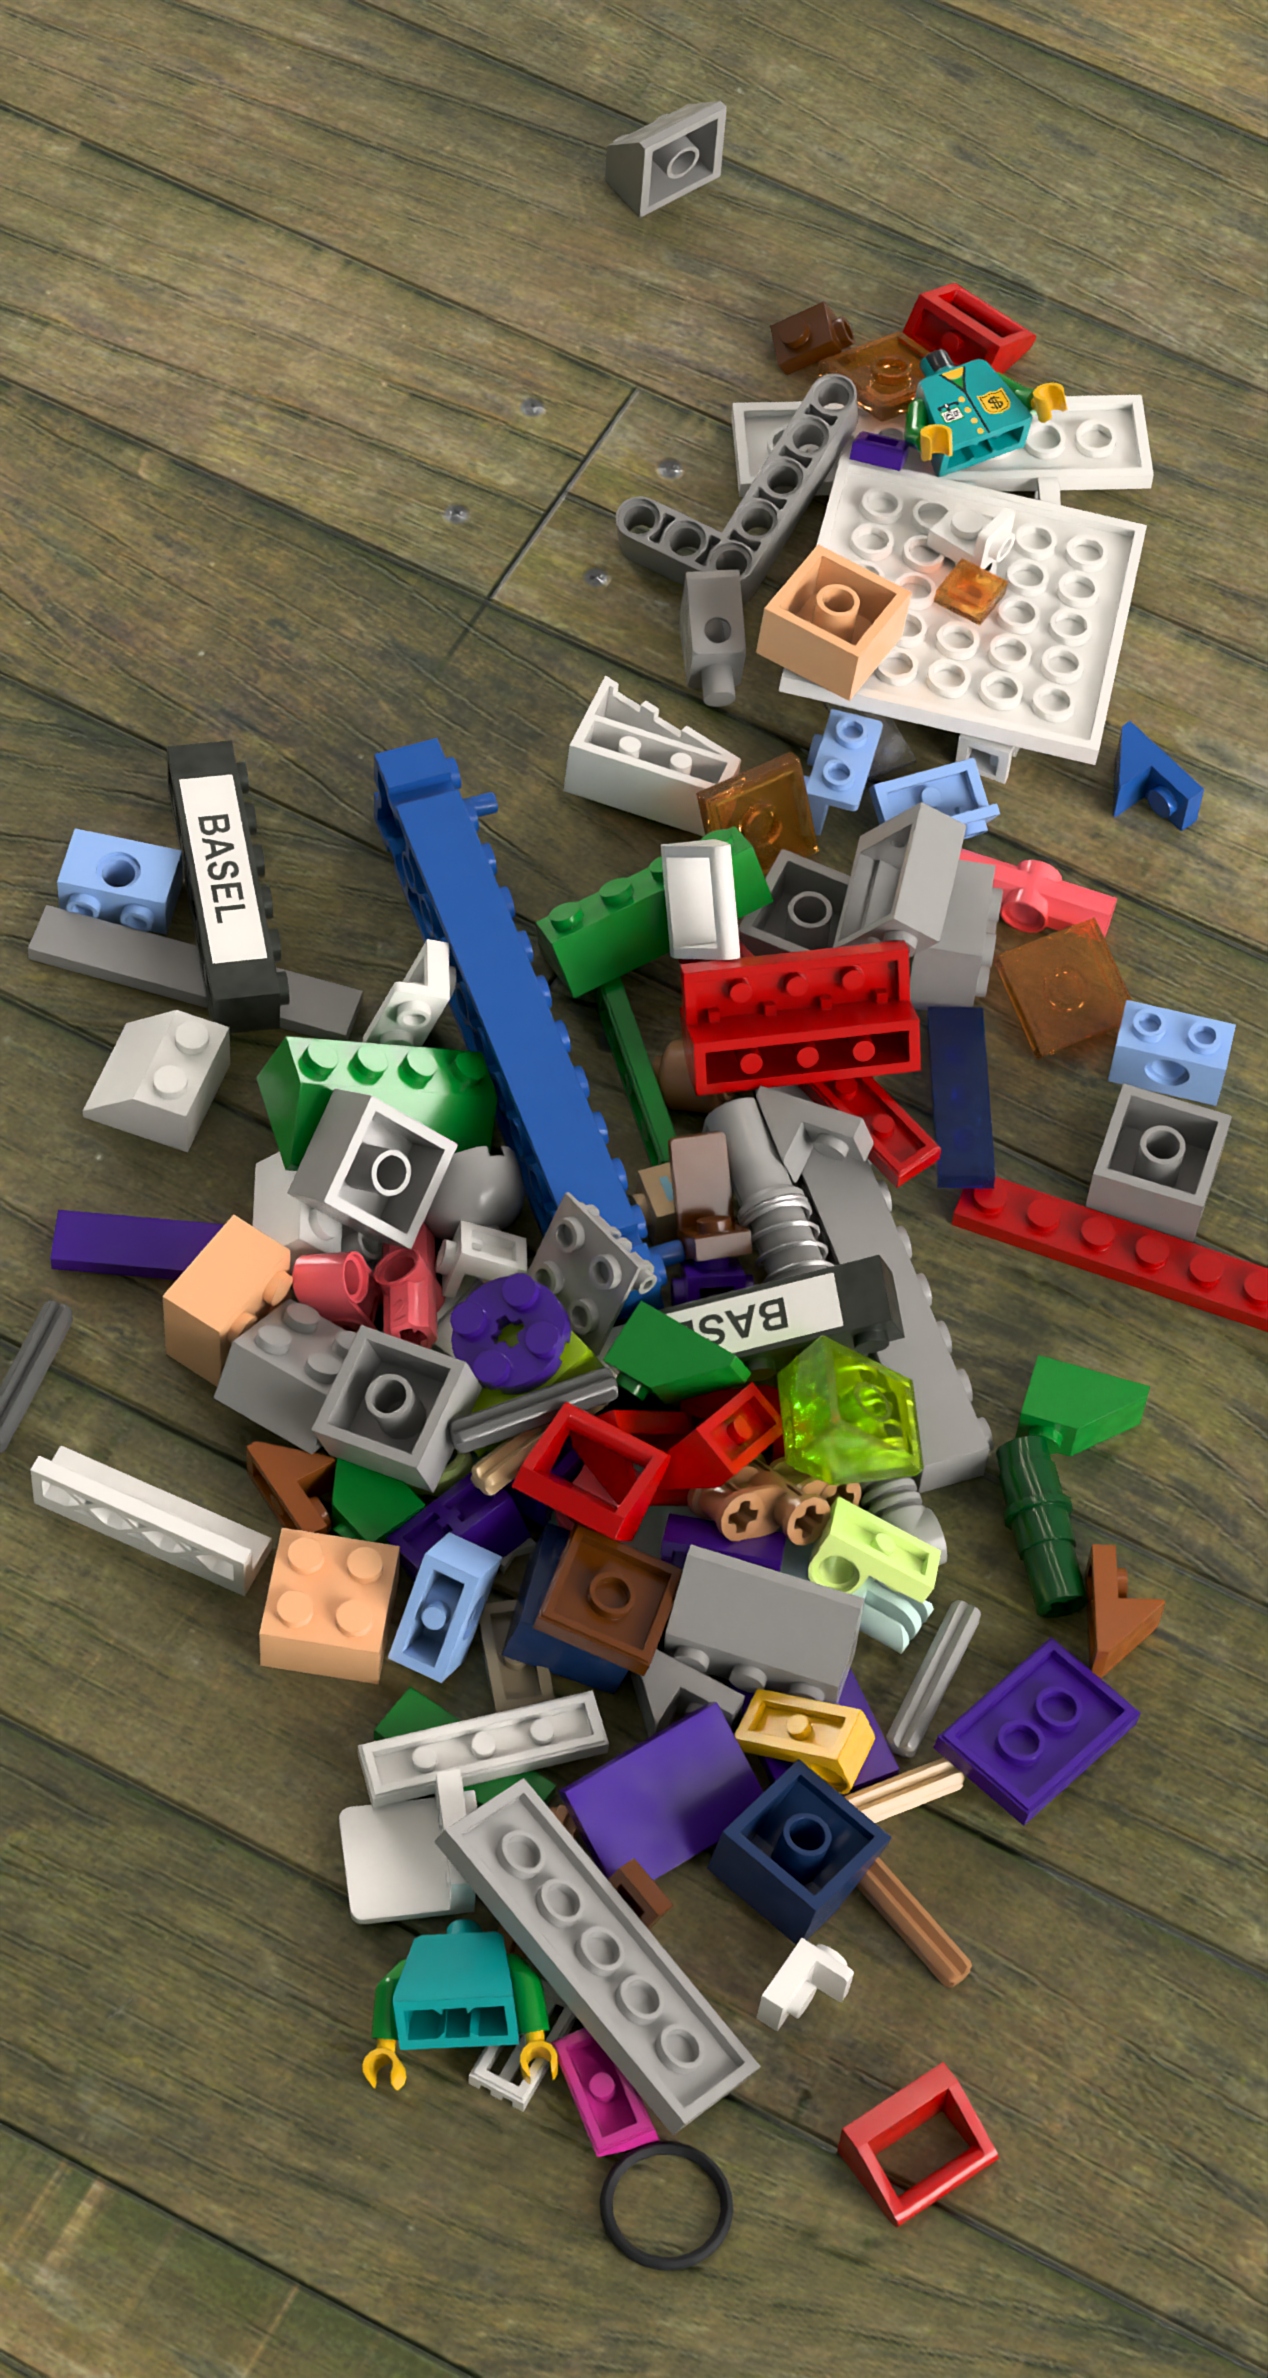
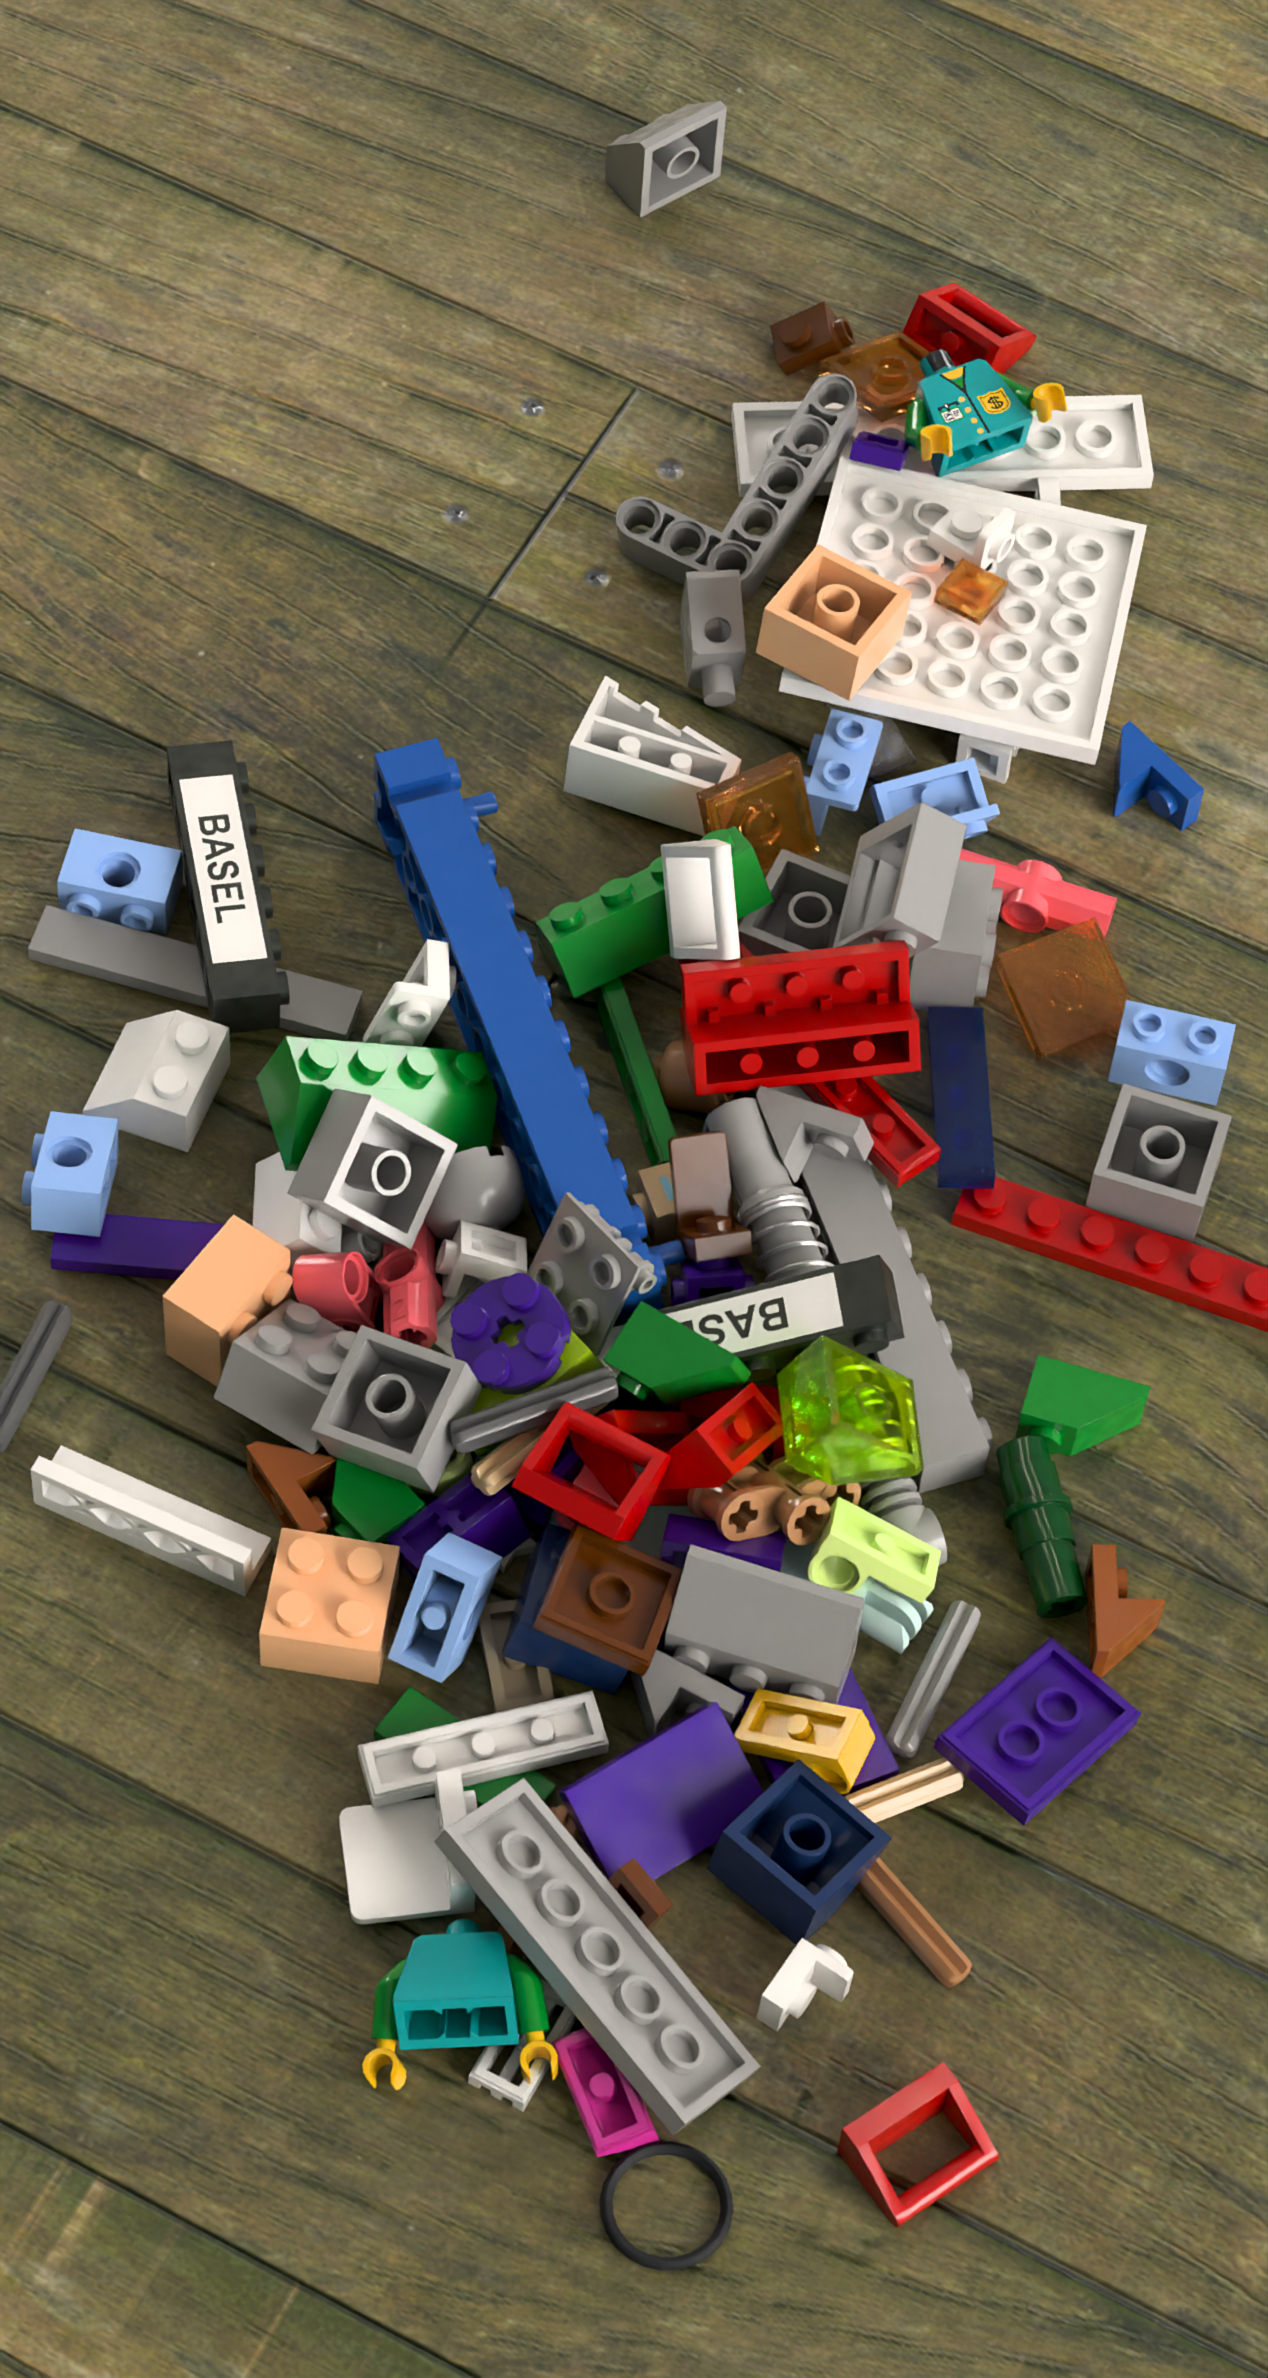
none -> light blue brick [22,1111,118,1237]

